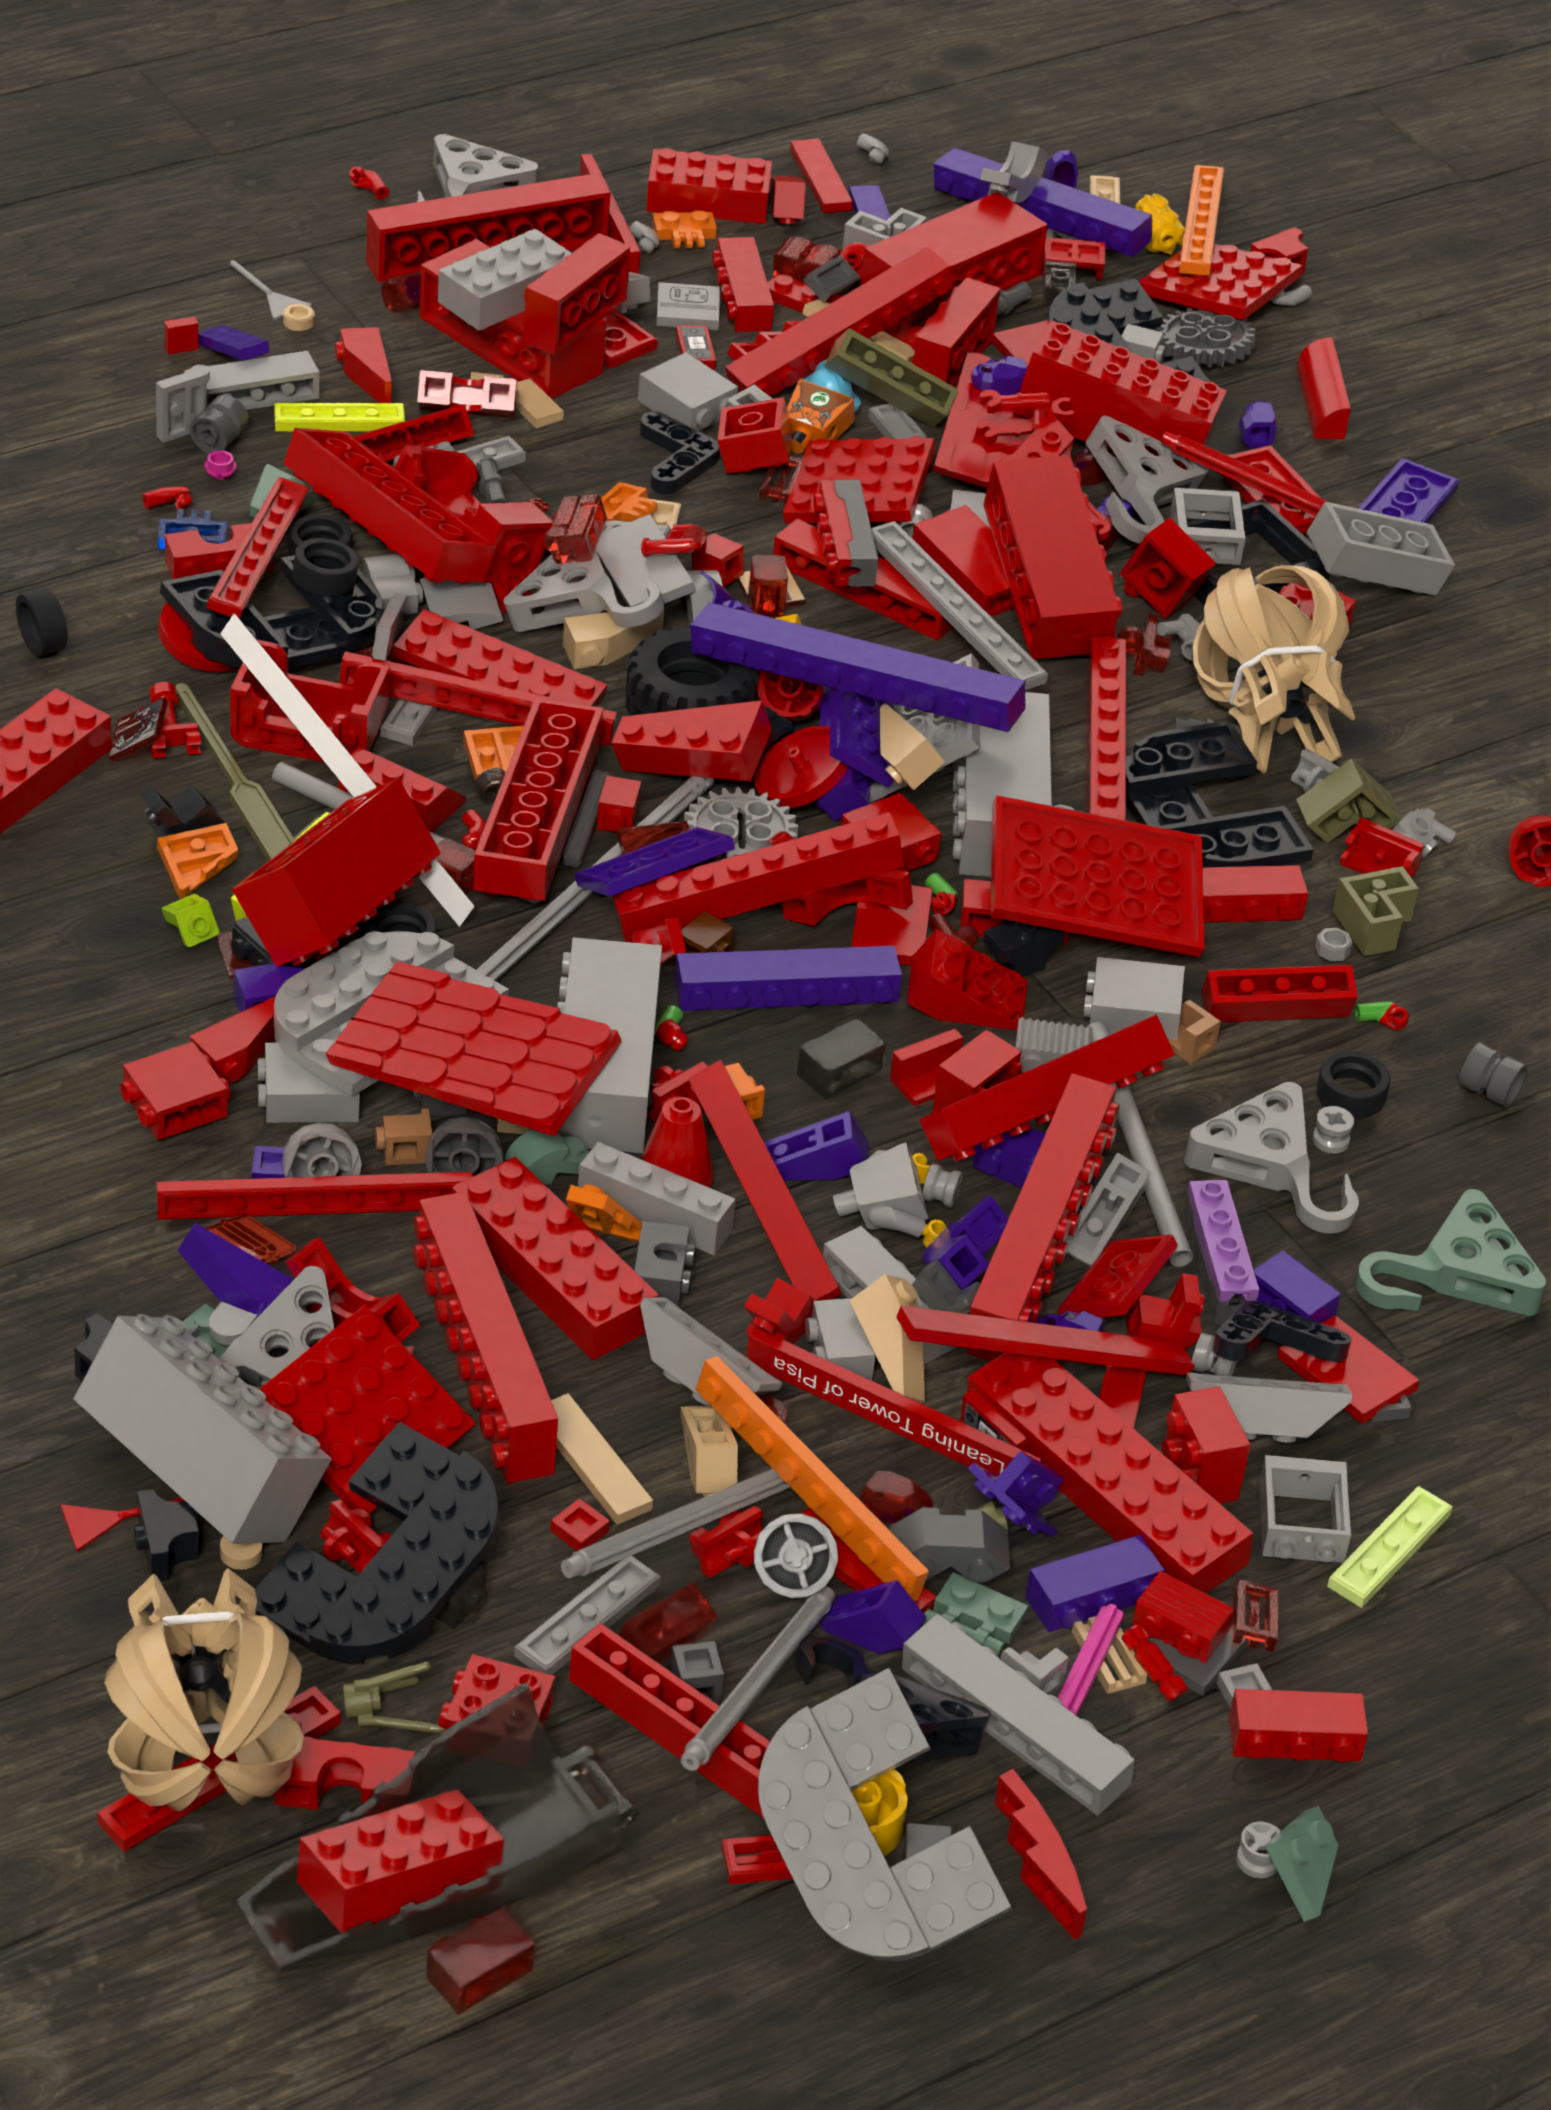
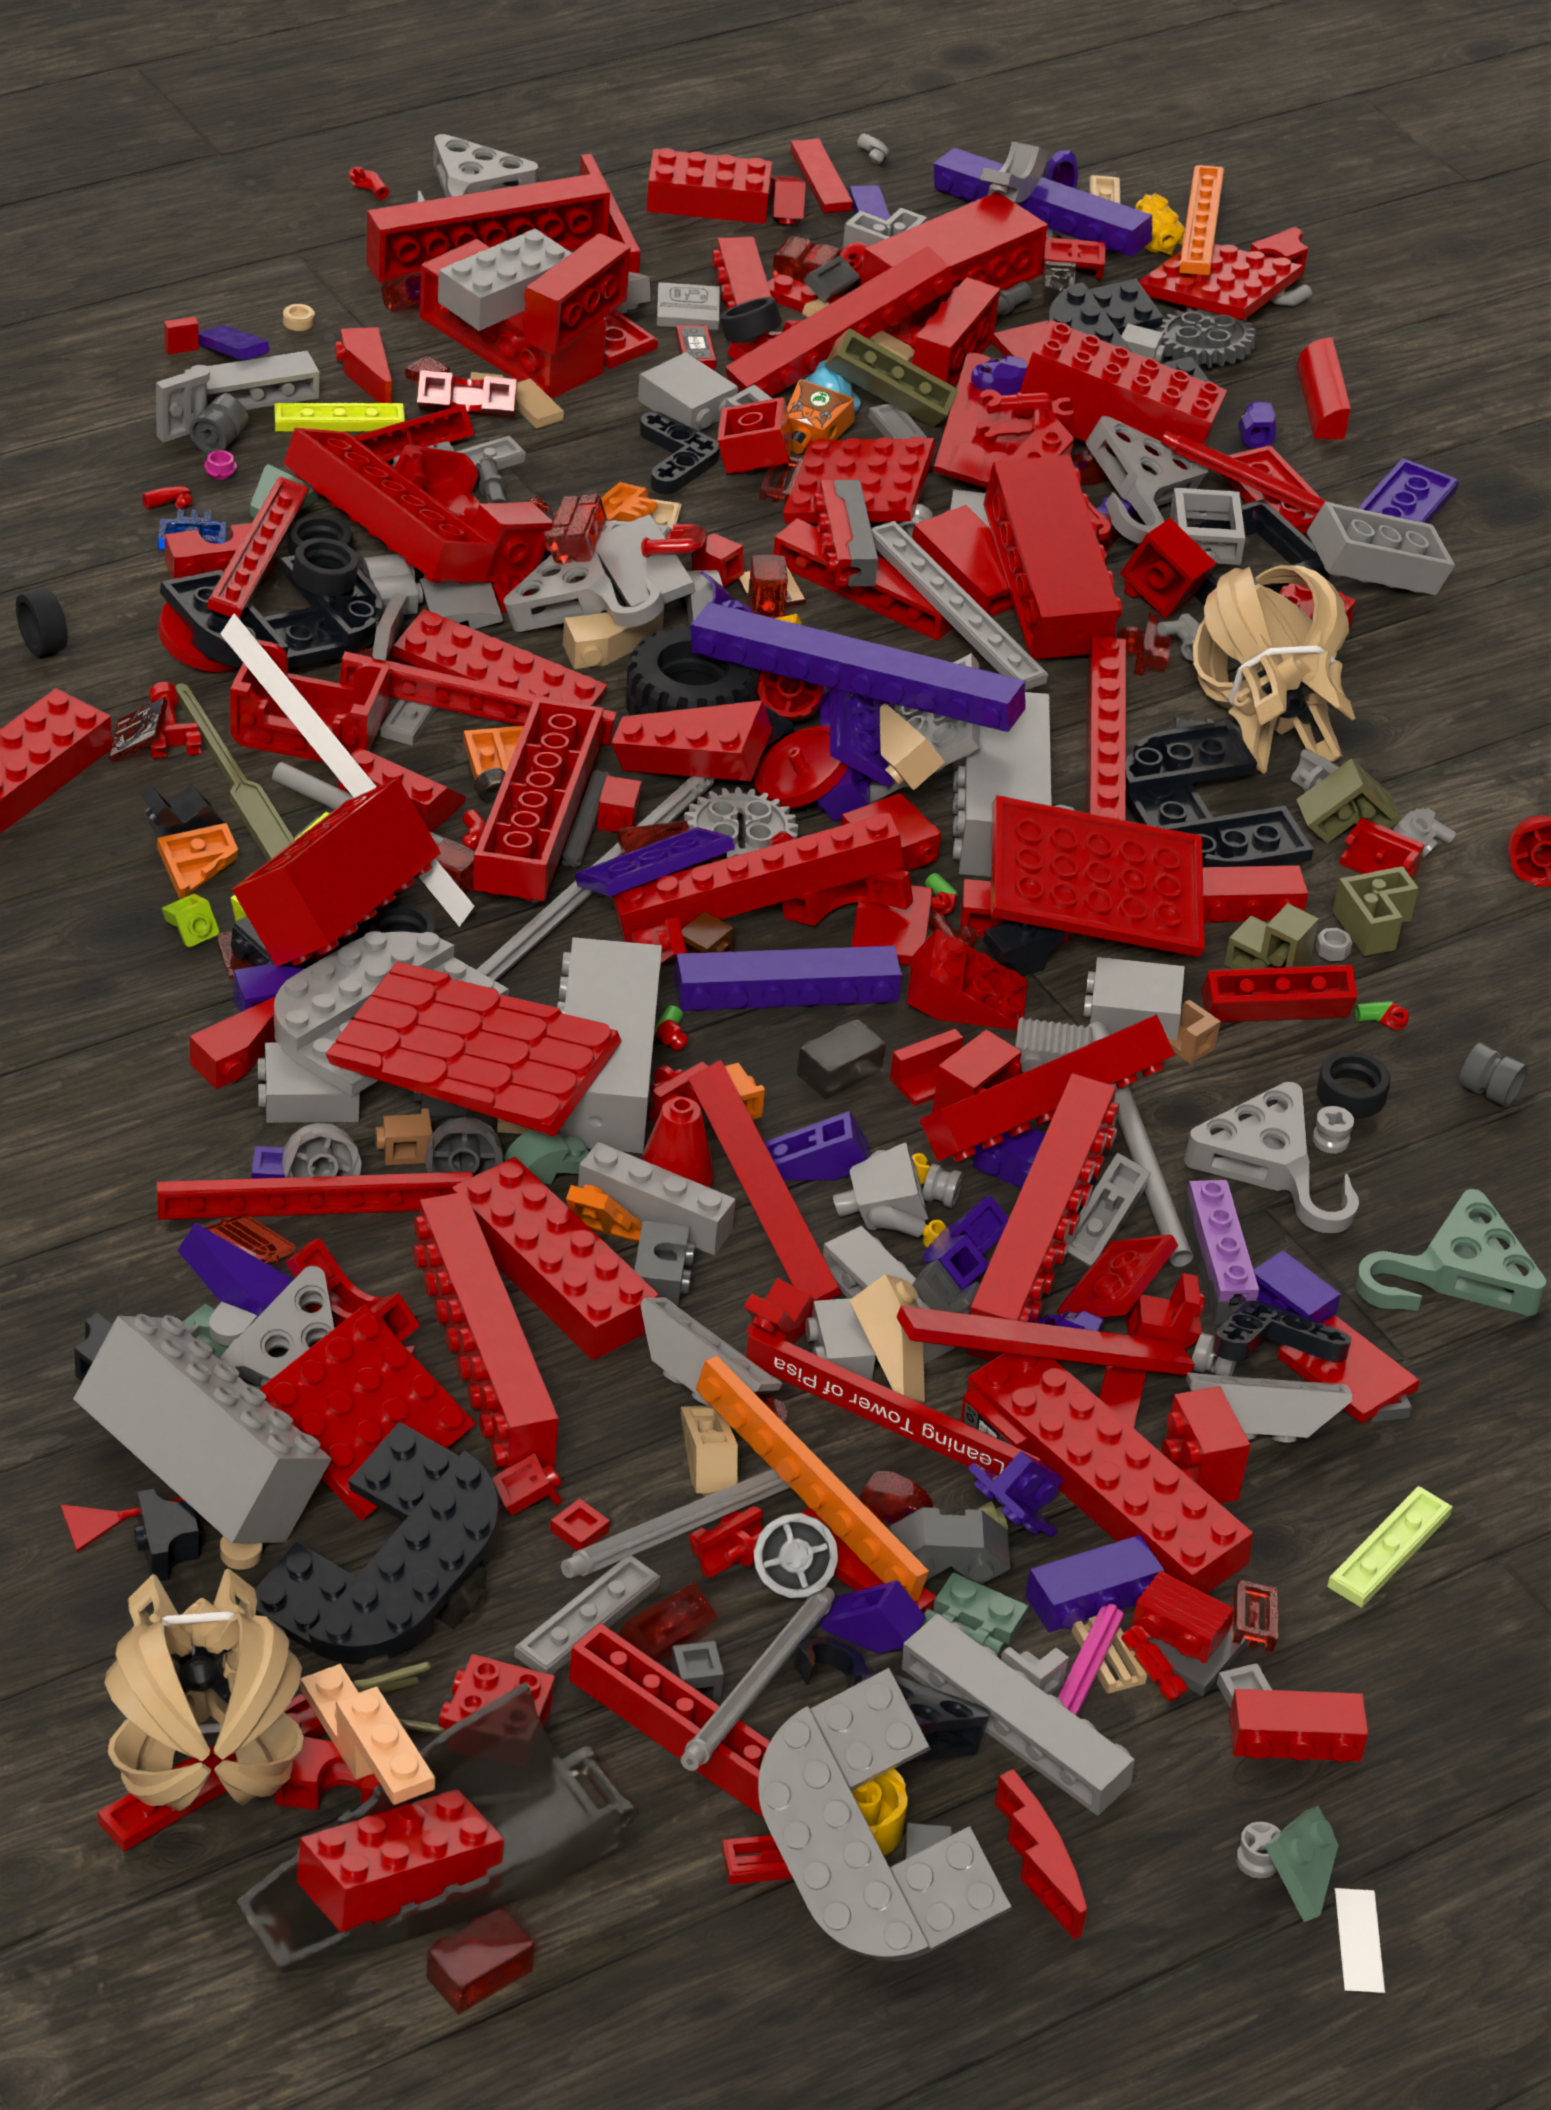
brick [120,1042,231,1140] -> none
light grey piece [230,260,312,321] -> none
red hips [320,1500,391,1574] -> none
tan tile [551,1393,653,1525] -> none
light grey arm [630,221,660,254] -> none
orange hinge [652,210,717,249] -> none
light grey window [1259,1455,1351,1563] -> none
none -> light nougat bracket [300,1664,435,1805]
none -> clear red tile [405,355,450,382]
none -> red bracket [492,1453,563,1516]
none -> black tyre [719,297,782,342]
none -> olive brick [1224,903,1319,969]
none -> white sticker [1335,1888,1385,1993]

